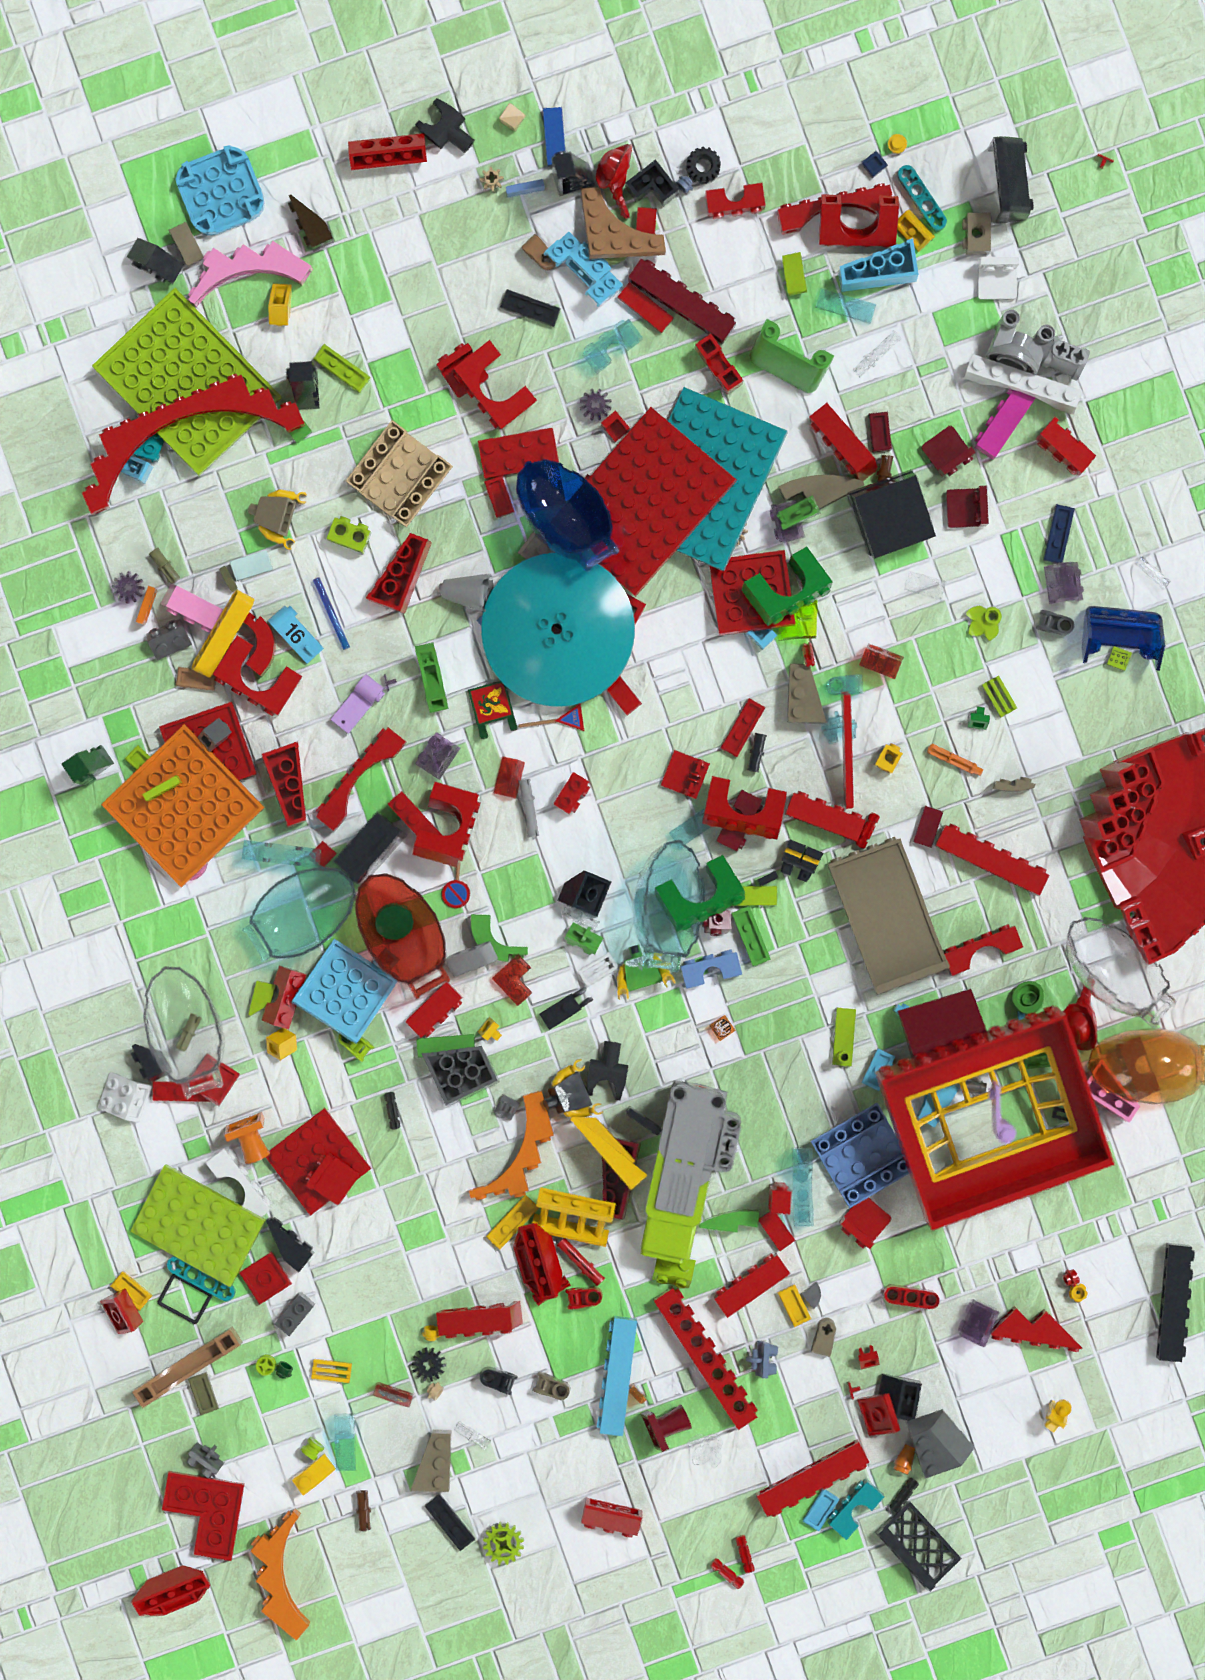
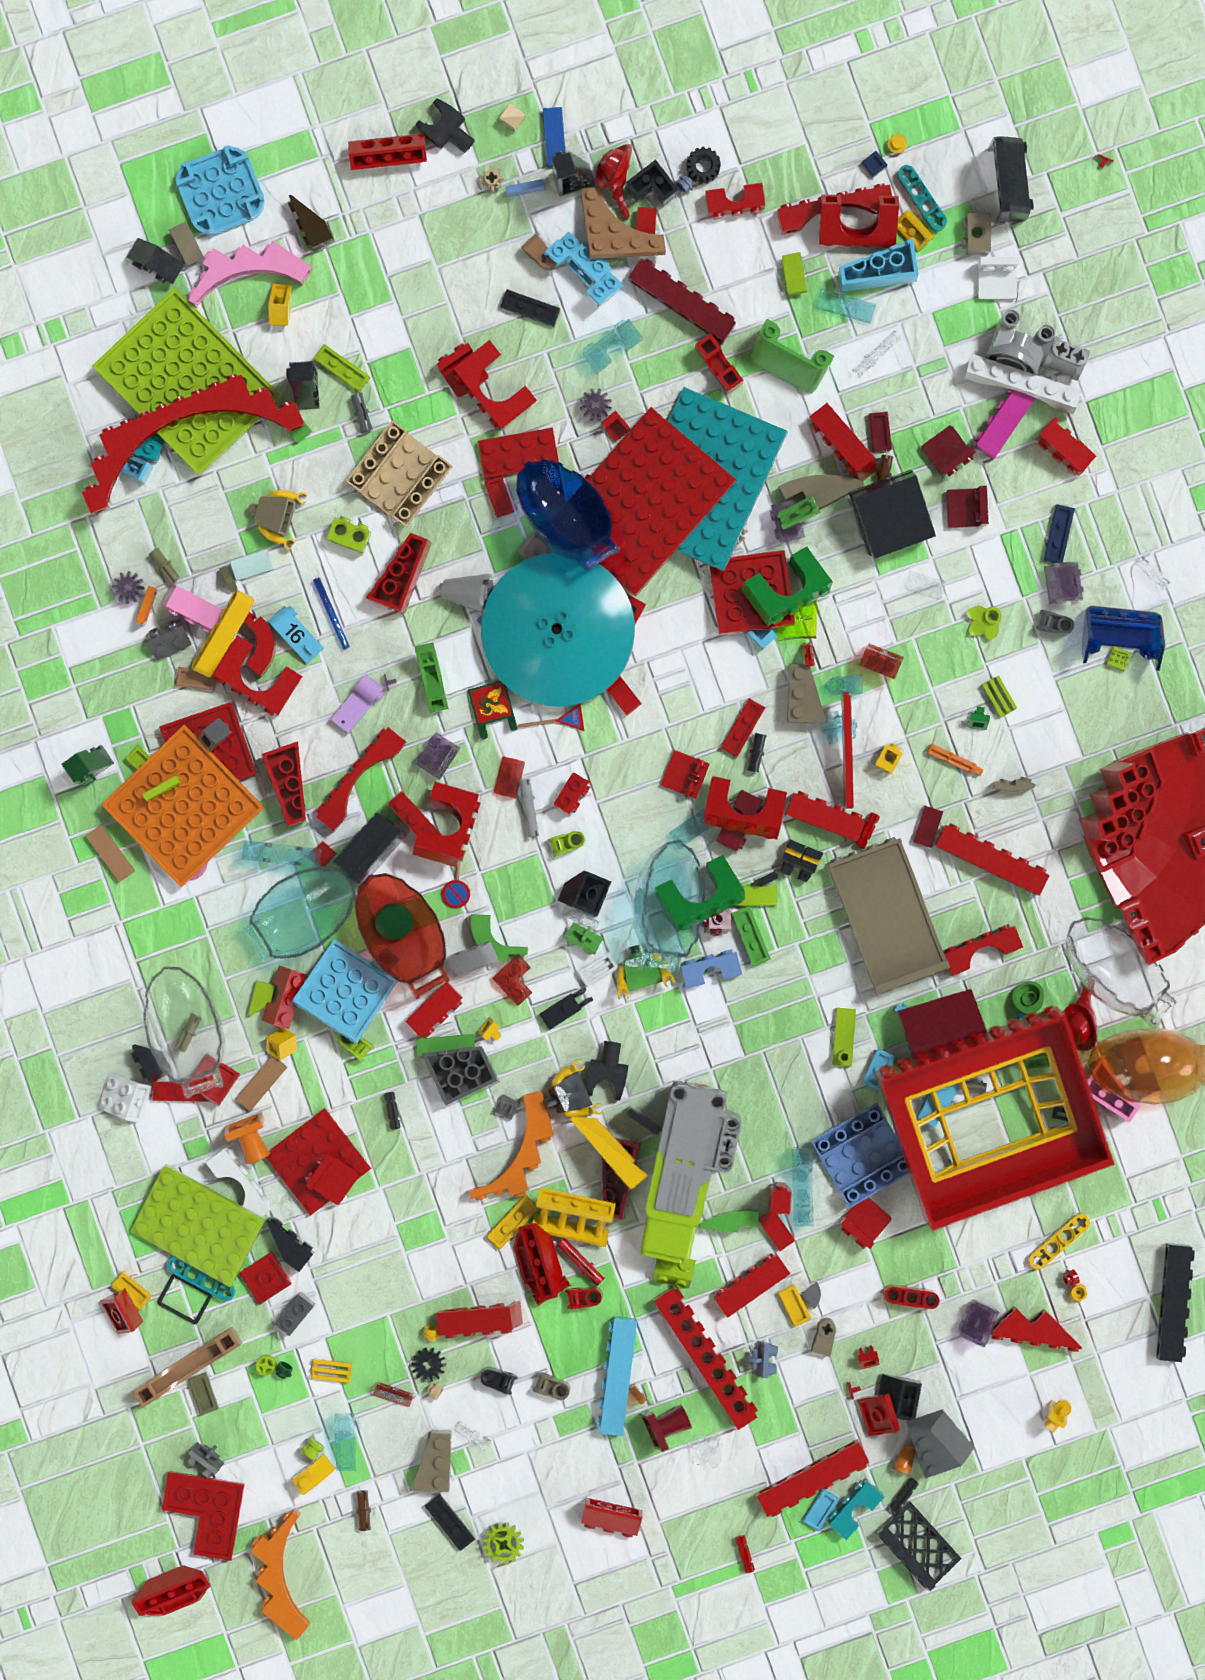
red tile [617,282,674,334] -> none
clear orange tile [709,1015,736,1041] -> none
red axle [711,1558,744,1589] -> none
lavender door [989,1081,1016,1143] -> none
none -> medium nougat tile [86,824,135,882]
none -> medium nougat tile [236,1056,288,1111]
none -> dark grey pin [351,392,373,433]
none -> lime piece [547,831,586,857]
none -> yellow beam [1028,1213,1090,1270]

